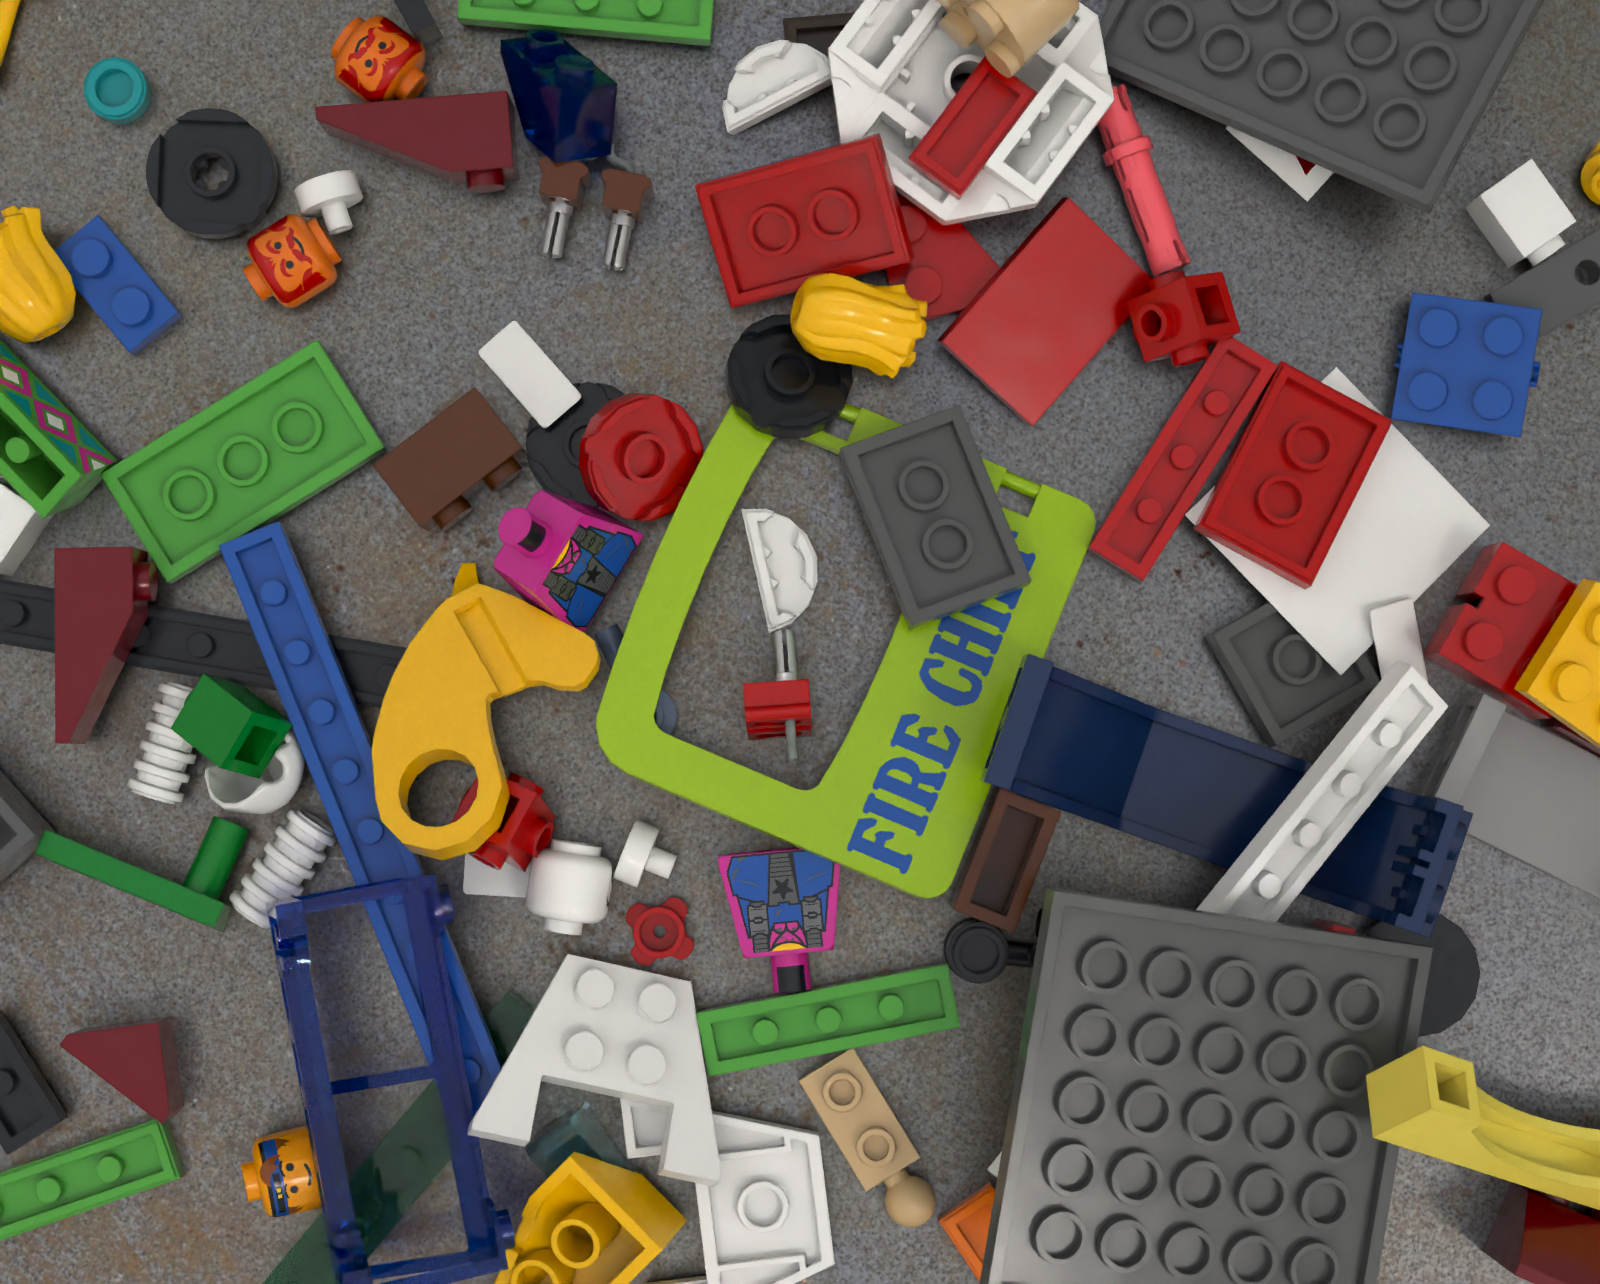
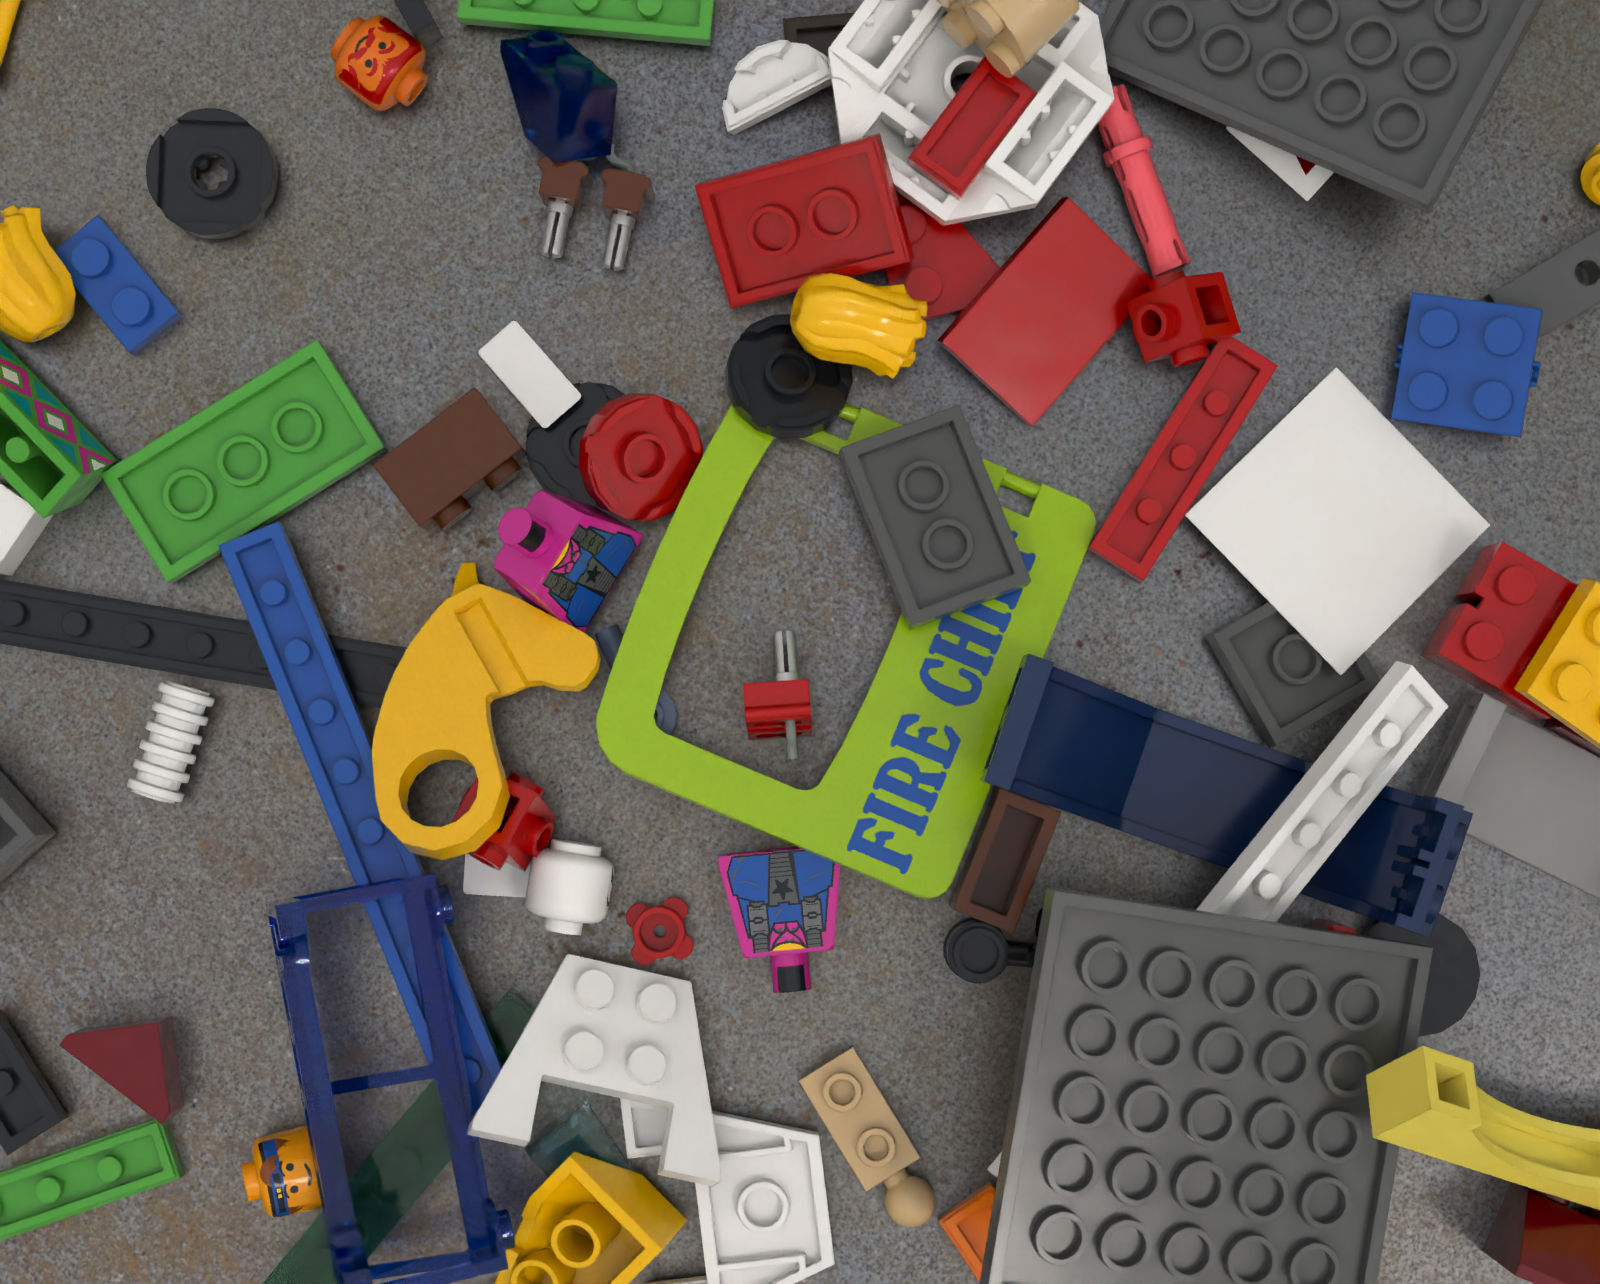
green piece [35,816,249,933] -> none
dark red slope [54,547,158,744] -> none
teal tile [83,57,151,125] -> none
green brick [170,673,292,779] -> none
white hair [204,728,305,814] -> none
white piece [229,808,338,929] -> none
orange head [242,214,342,308] -> none
white tile [294,170,363,235] -> none
dark red slope [315,91,520,193] -> none
white tile [613,819,677,888] -> none
bright green plate [696,962,960,1077] -> none
white tile [741,509,818,634] -> none
red tile [1193,361,1393,589] -> none
white sticker [1369,598,1428,683] -> none
white brick [1464,159,1576,269] -> none

